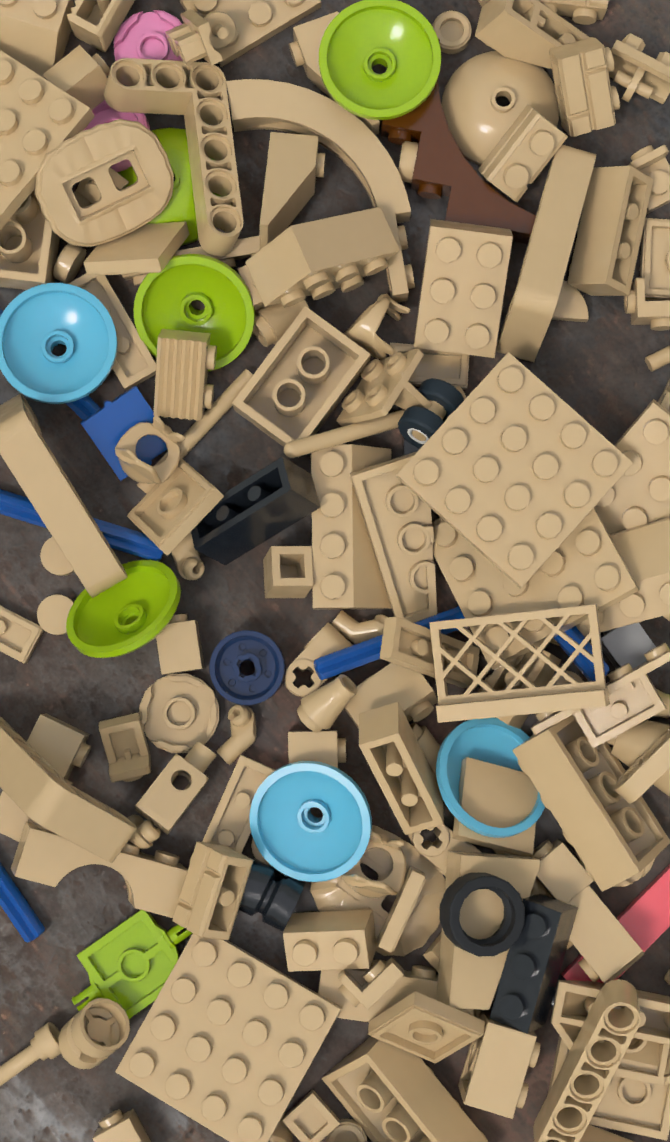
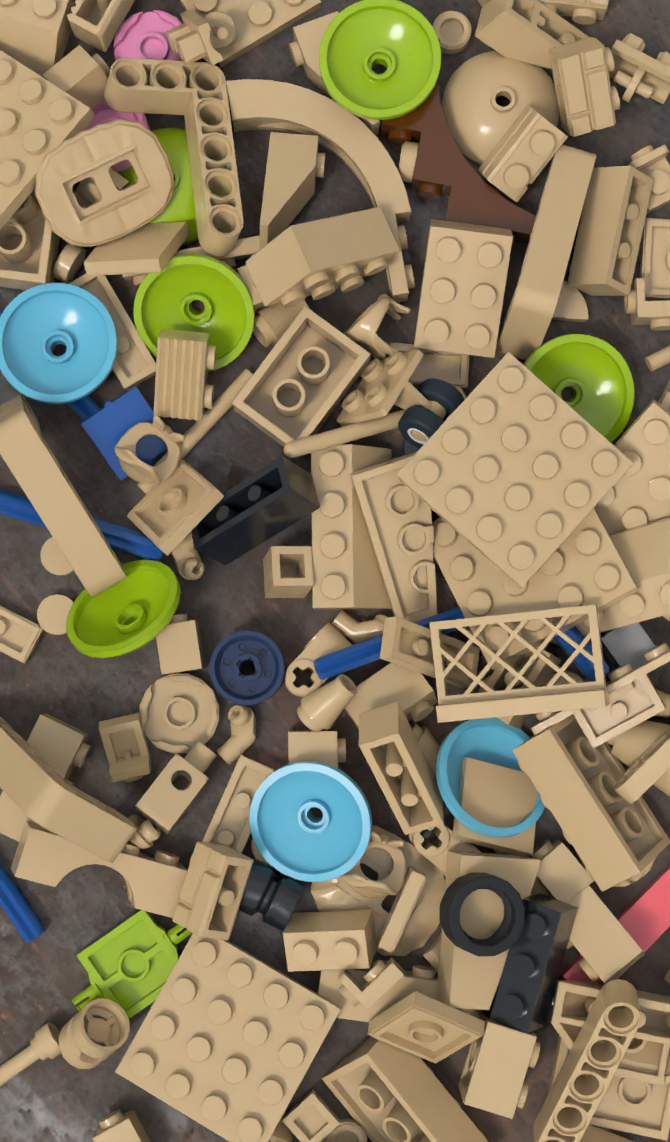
none -> lime dish [524,334,635,442]

